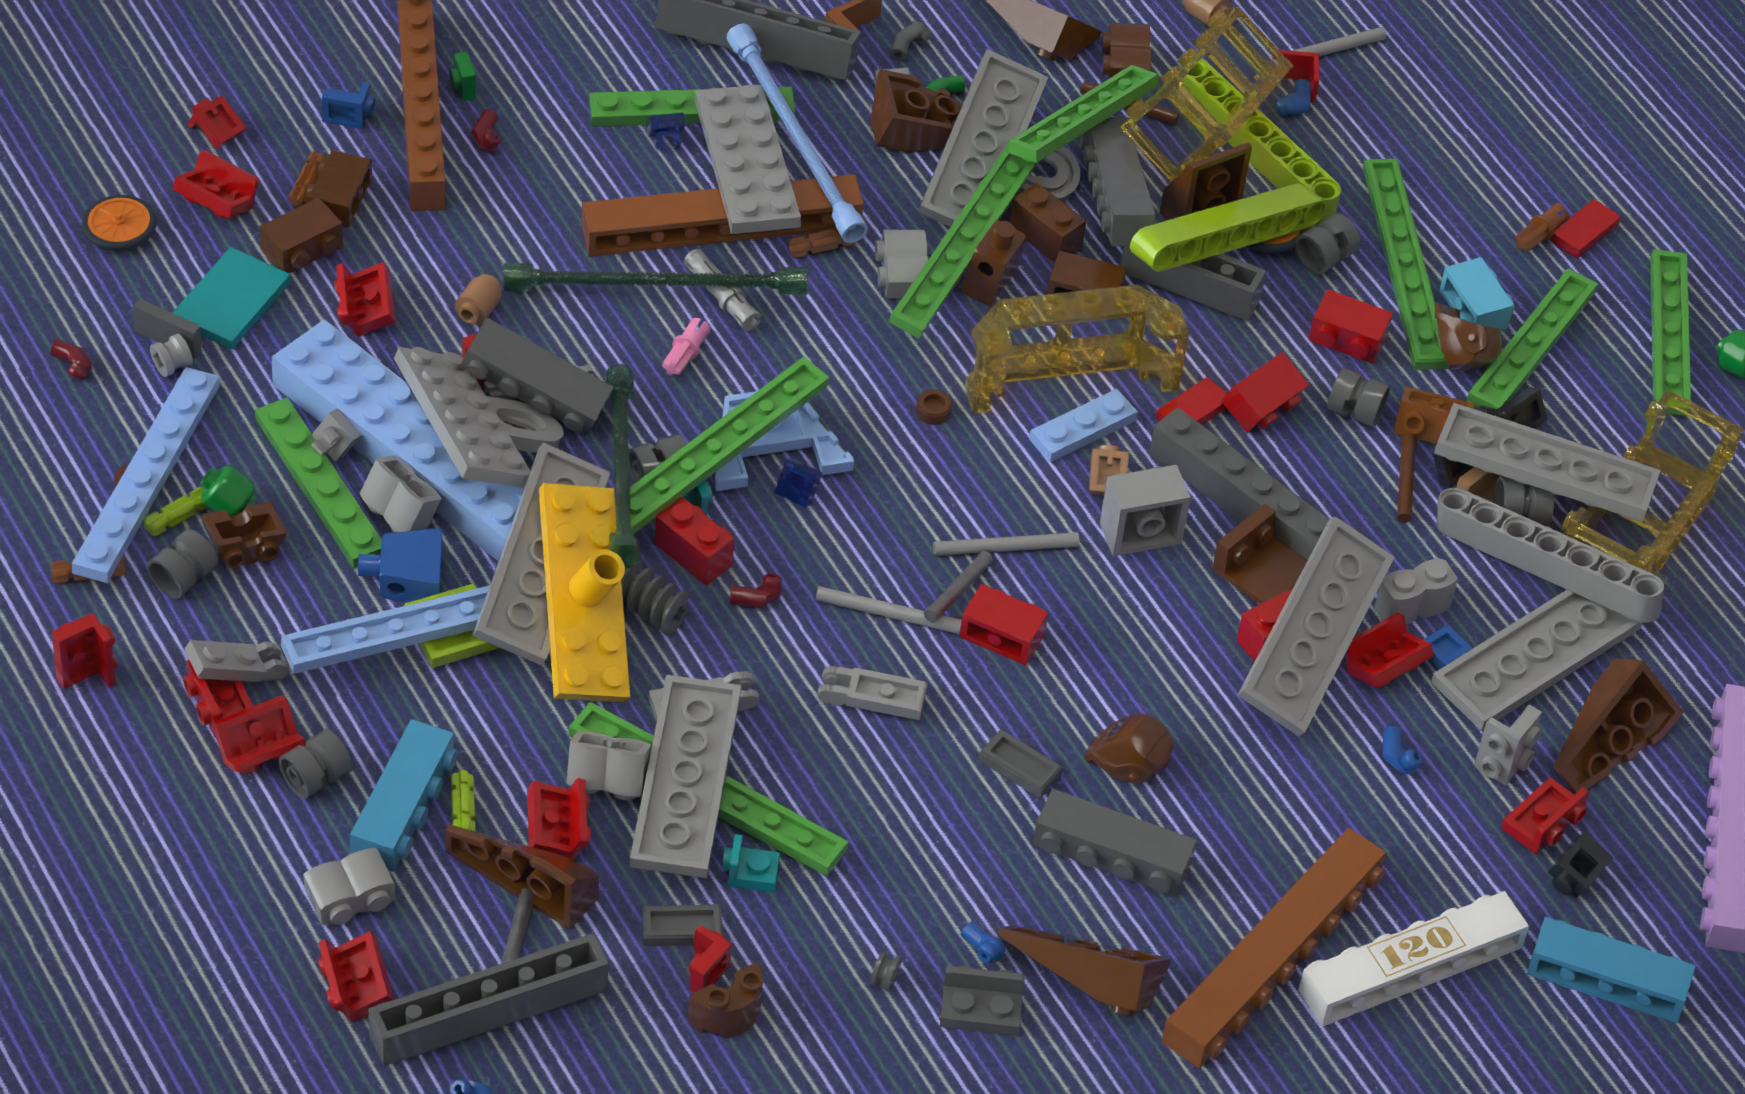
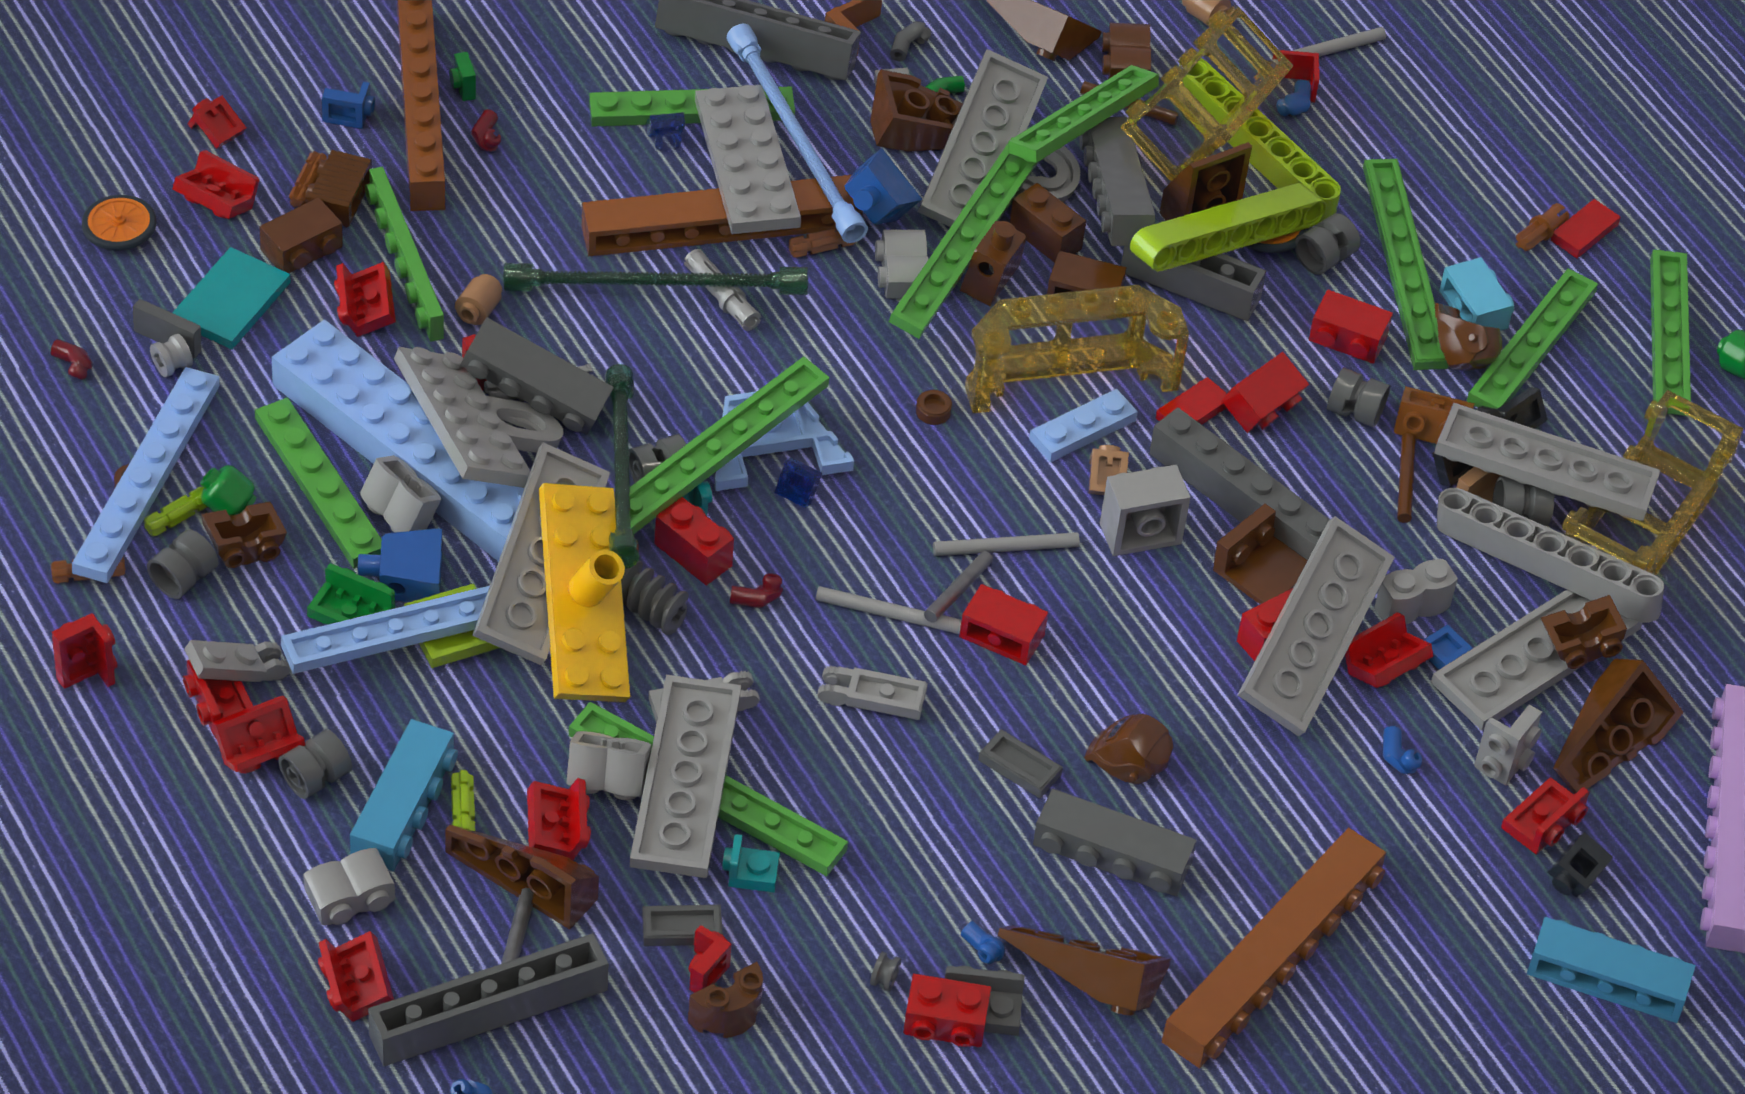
light grey tile [311,408,361,462] -> none
bright pink axle [662,318,710,376] -> none
white brick [1299,891,1529,1027] -> none
none -> green bracket [307,563,395,625]
none -> bright green plate [365,166,444,342]
none -> blue torso [844,148,923,225]
none -> red bracket [903,973,991,1047]
none -> reddish brown cylinder [1541,595,1627,669]

